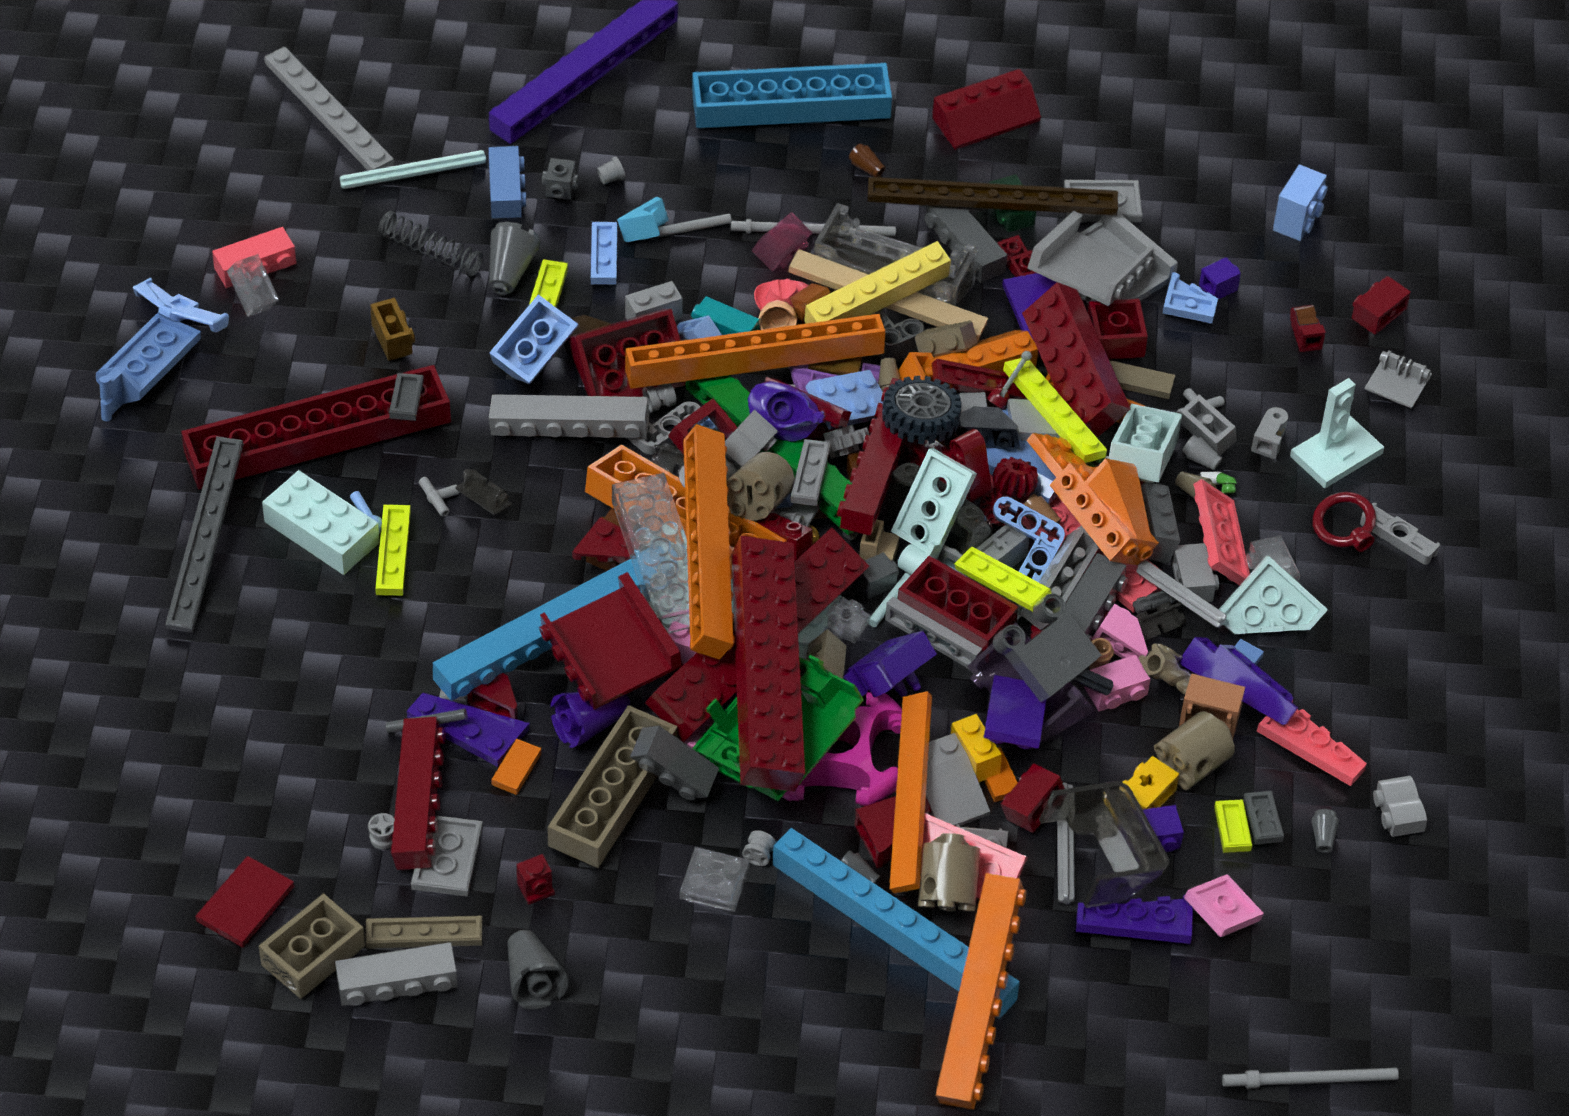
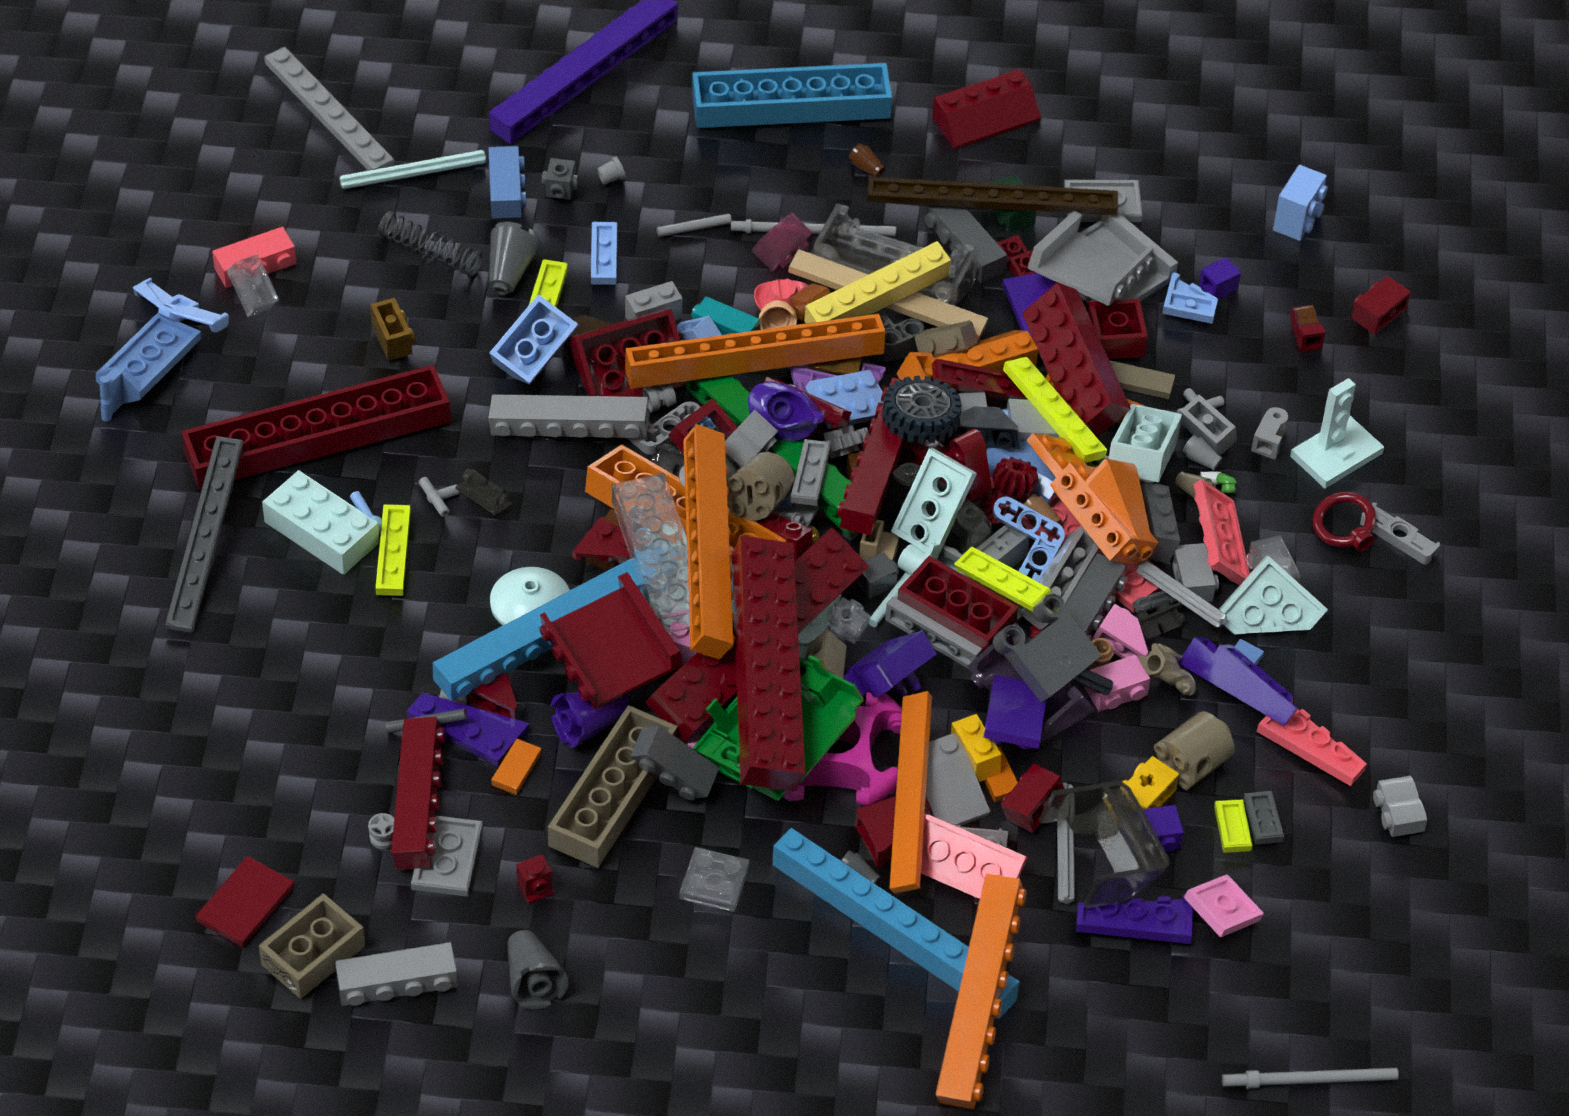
dark tan tile [366,916,482,949] -> none
dark grey tile [389,373,424,421] -> none
medium azure slope [617,197,669,242] -> none
light grey wheel [742,831,776,866] -> none
dark tan cone [878,358,900,392] -> none
dark tan cylinder [918,833,980,912] -> none
hinge [987,351,1032,409] -> none
nougat container [1179,673,1245,739] -> none
dark grey cone [1311,809,1339,853] -> none
light grey hinge [1365,351,1432,409] -> none
none -> light aqua dish [490,567,570,625]

